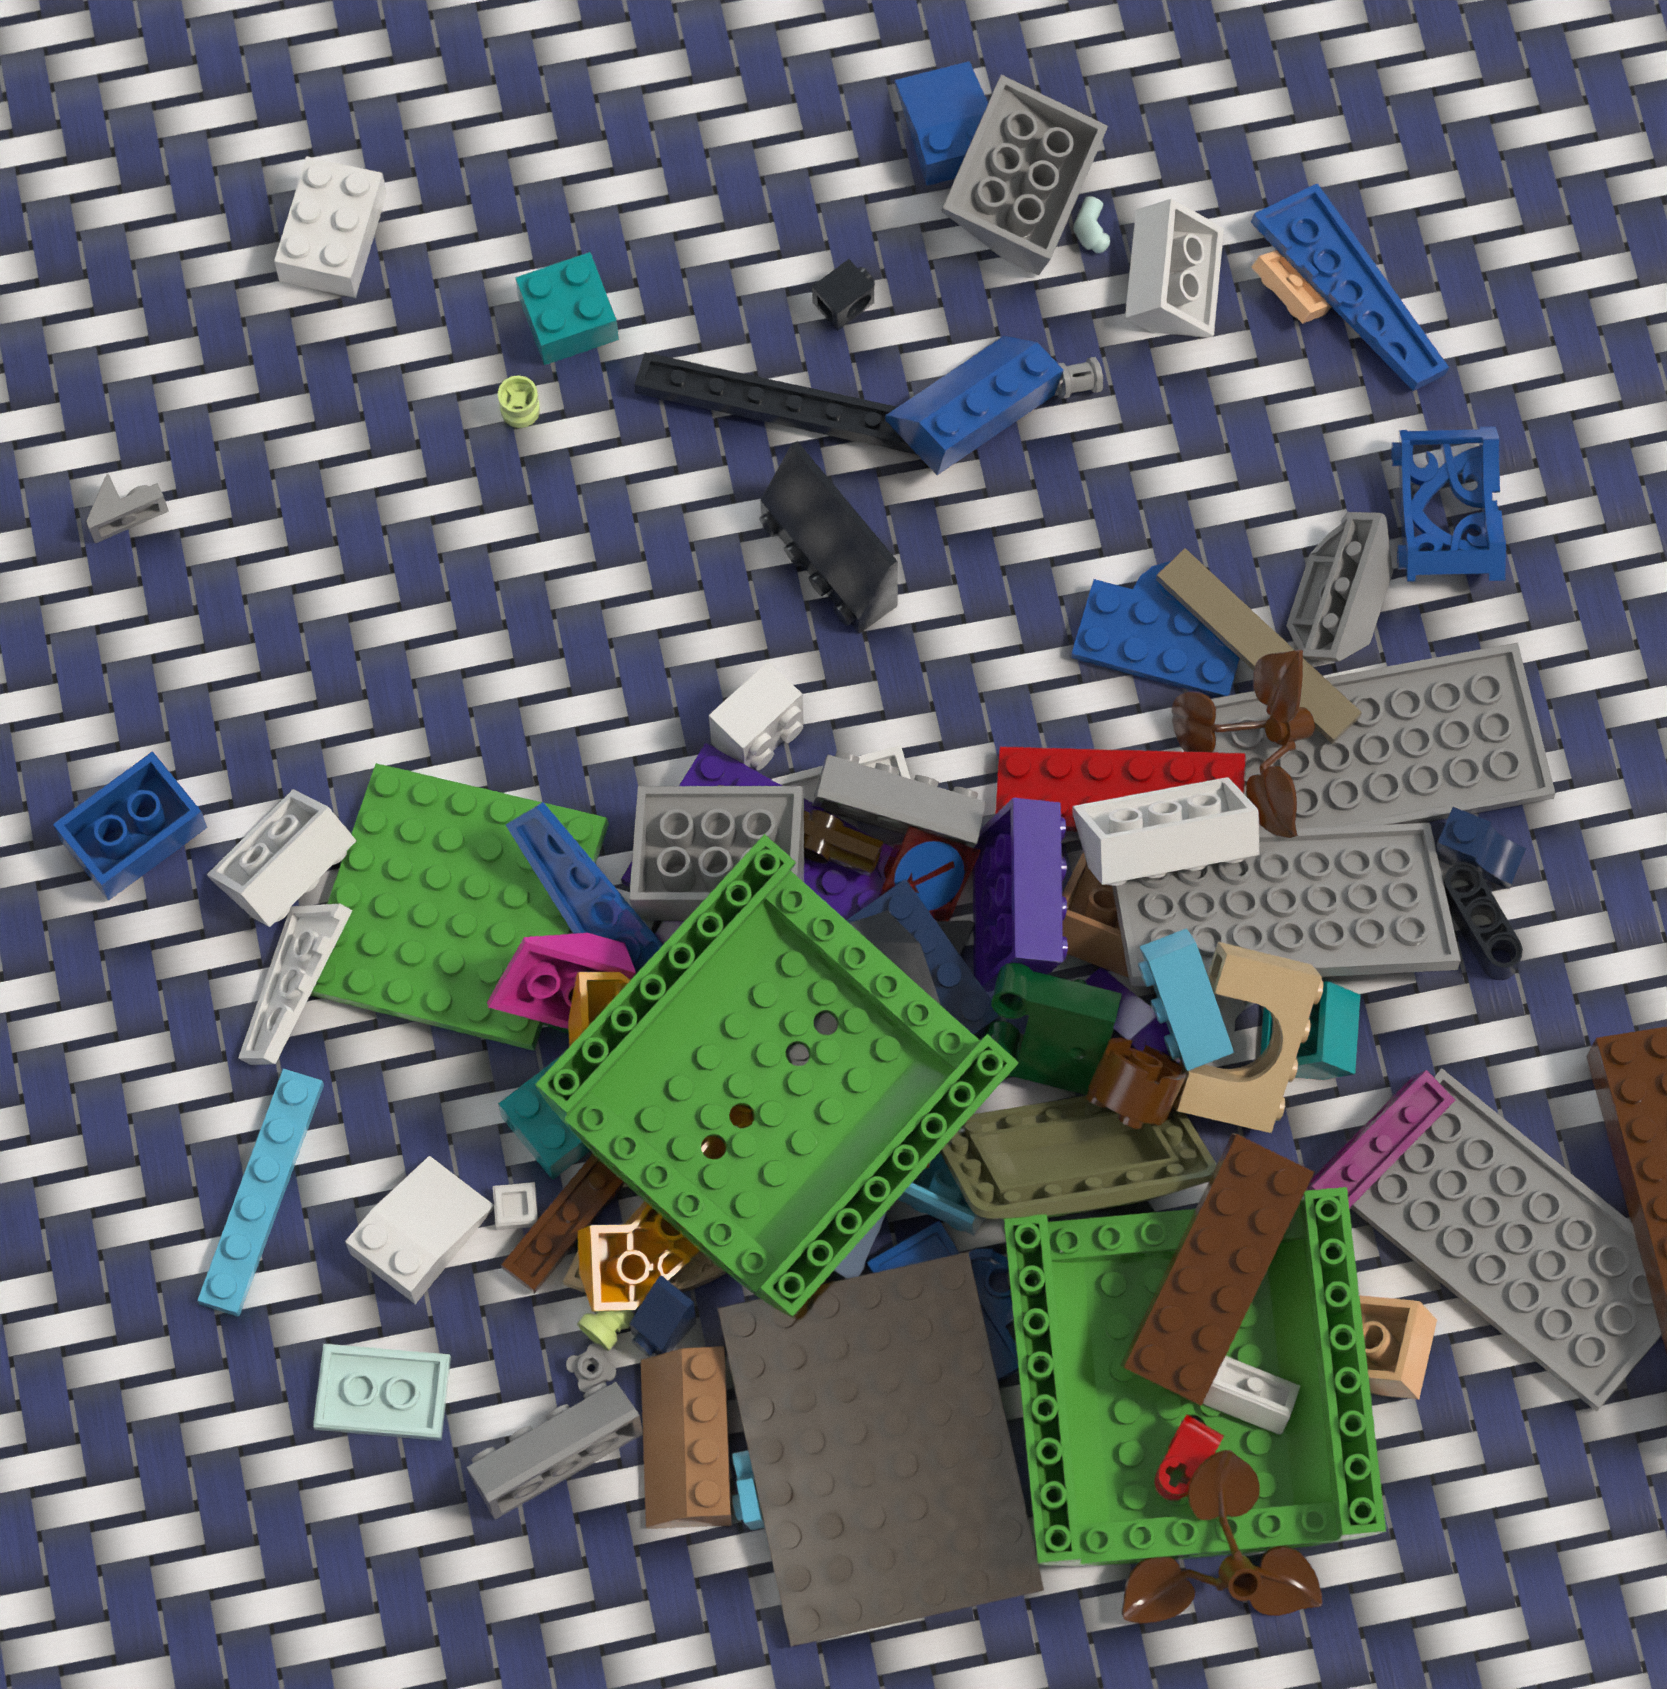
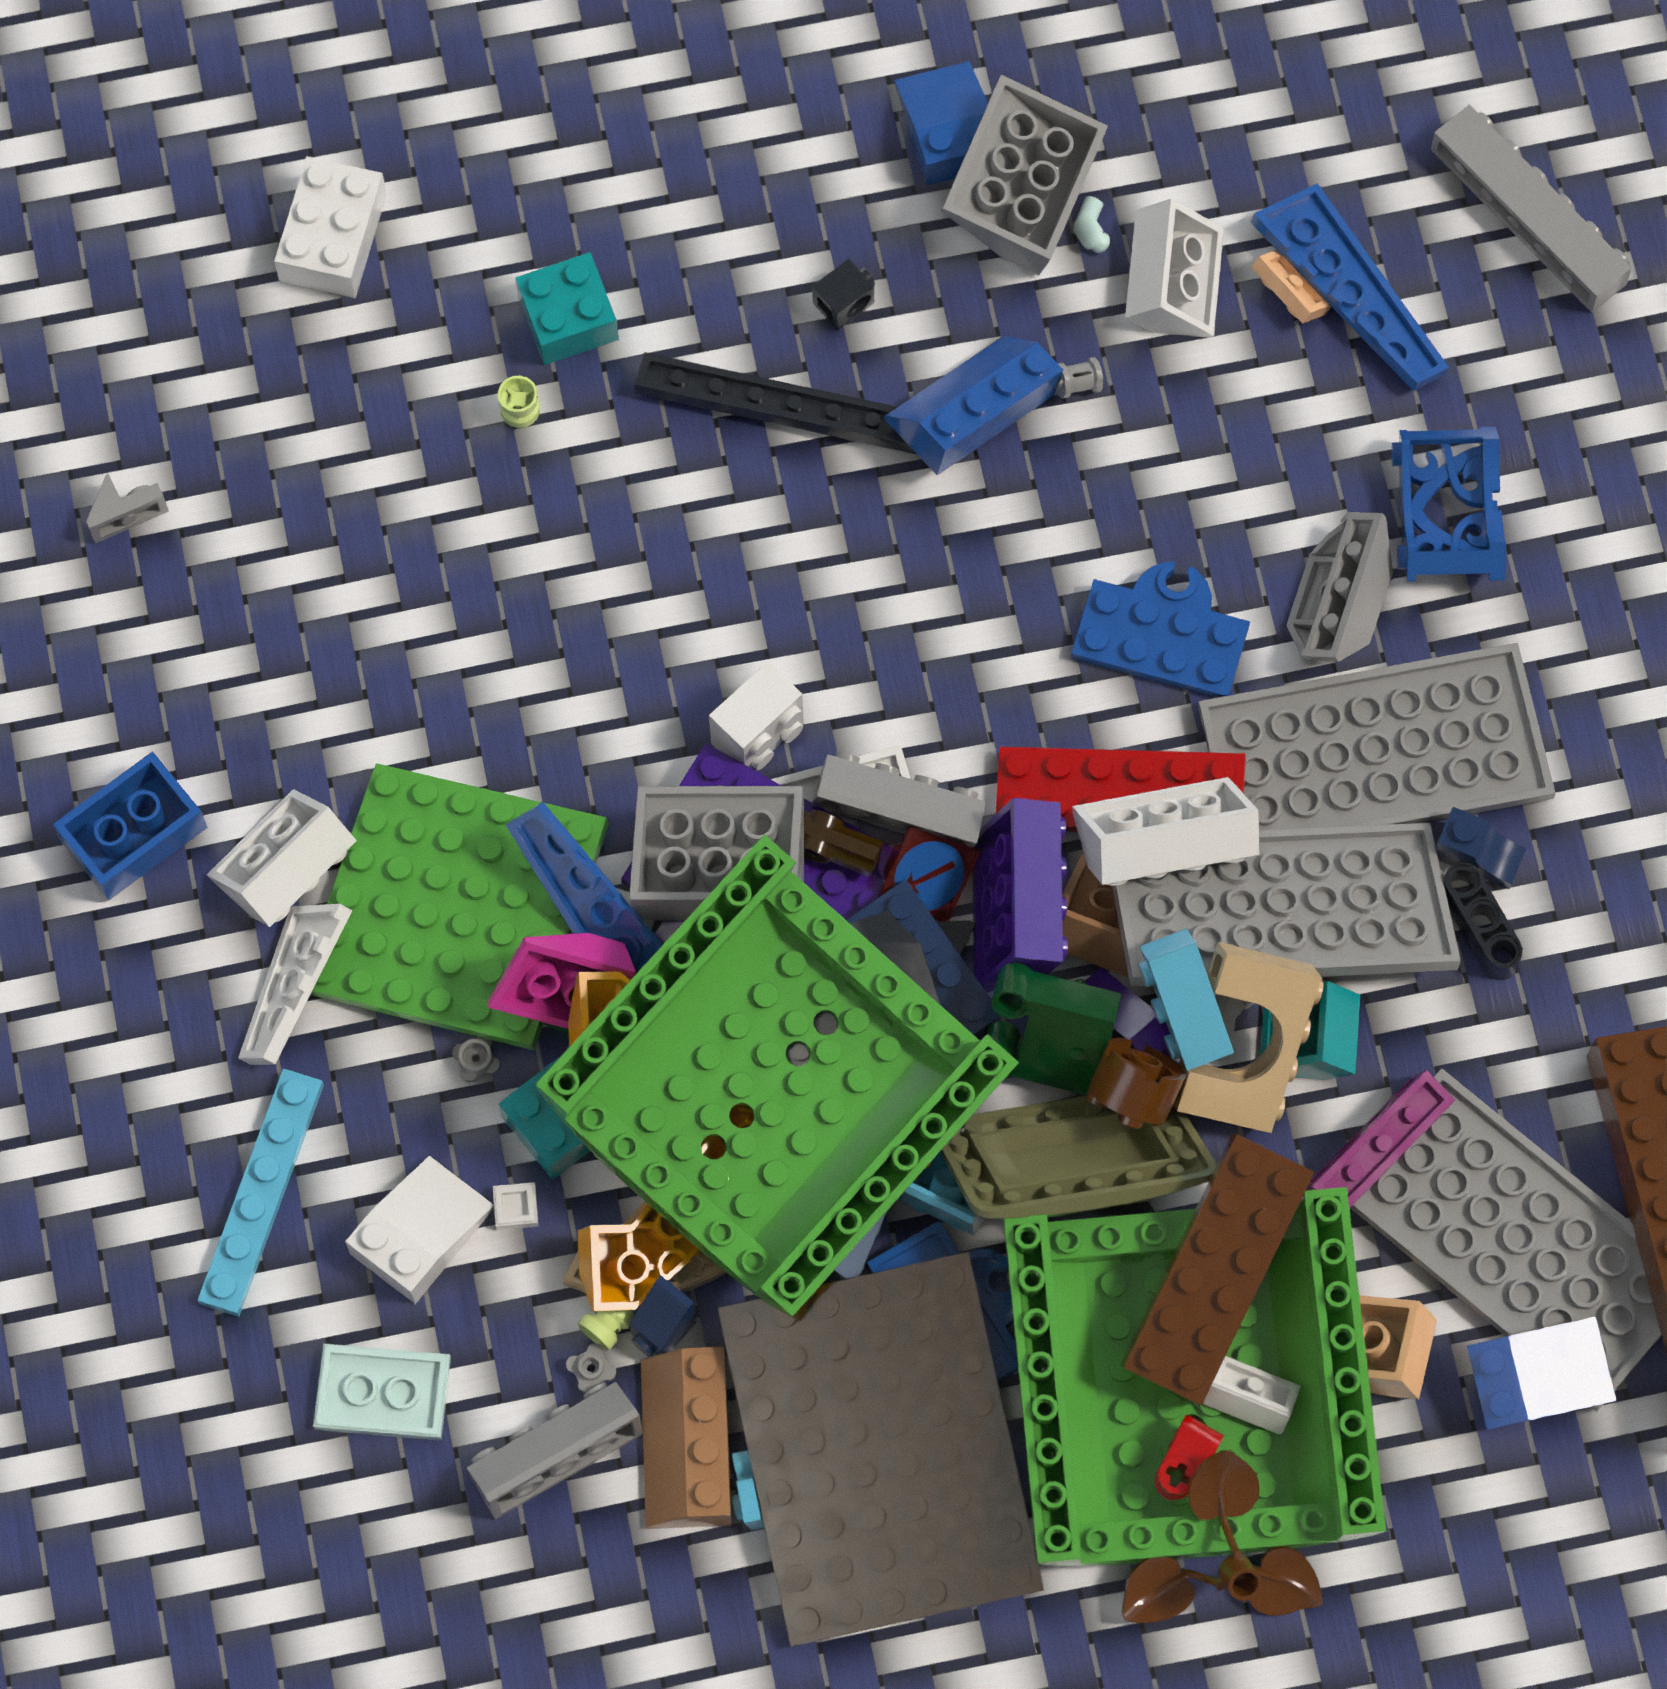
reddish brown plate [501,1153,625,1294] -> none
black slope [759,441,898,634] -> none
dark tan tile [1156,548,1362,744] -> none
reddish brown plant [1171,650,1315,838] -> none
none -> light grey plate [452,1037,500,1082]
none -> light grey brick [1431,104,1632,313]
none -> slope [1467,1317,1617,1430]

